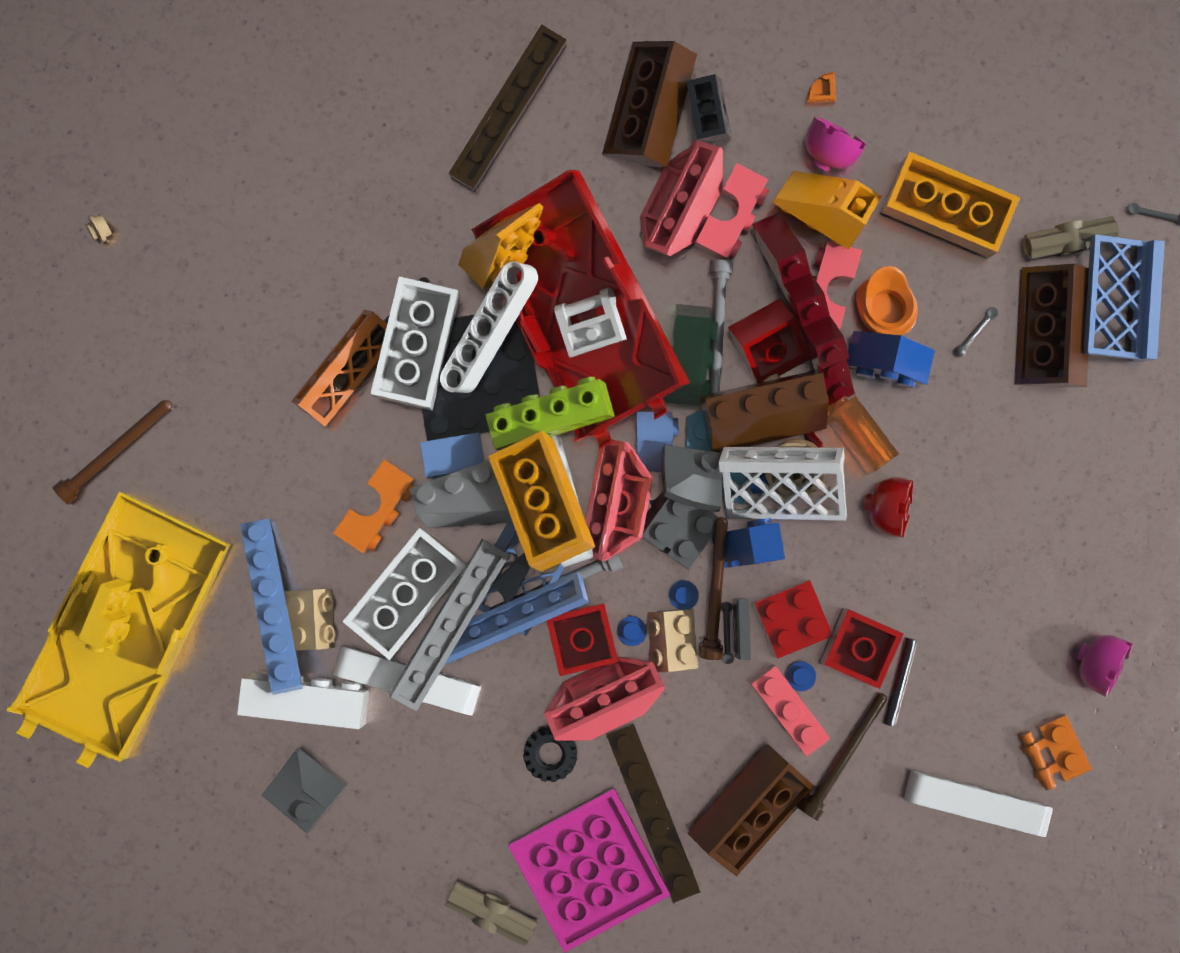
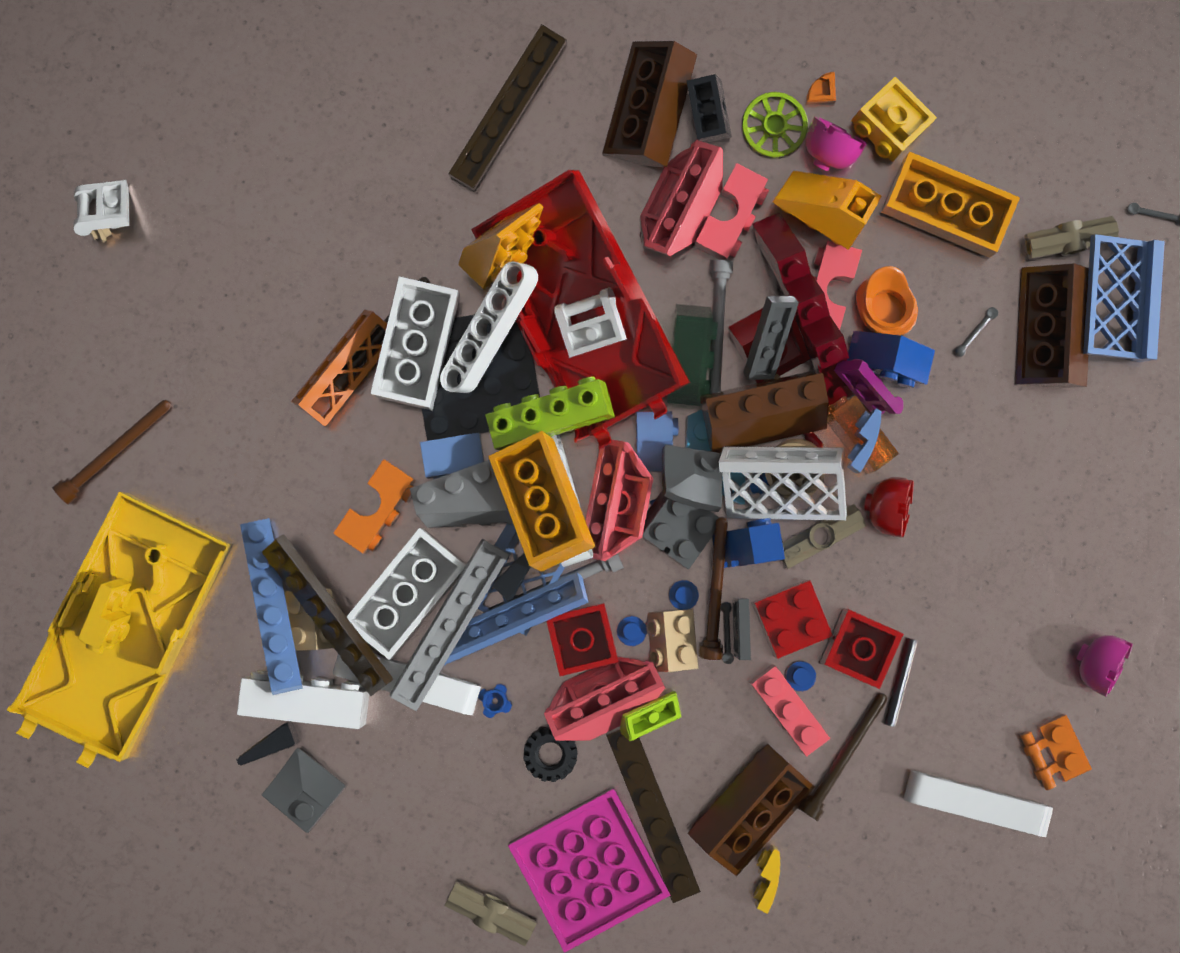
none -> white plate [74,180,129,236]
none -> black slope [236,721,299,766]
none -> dark brown plate [262,534,393,696]
none -> blue plate [478,684,512,718]
none -> lime slope [620,691,681,741]
none -> lime wheel [742,92,808,158]
none -> dark grey plate [743,296,799,380]
none -> yellow slope [753,844,780,914]
none -> dark tan piece [782,504,867,569]
none -> magenta plate [834,359,904,414]
none -> medium blue slope [846,408,882,474]
none -> yellow plate [851,77,937,162]

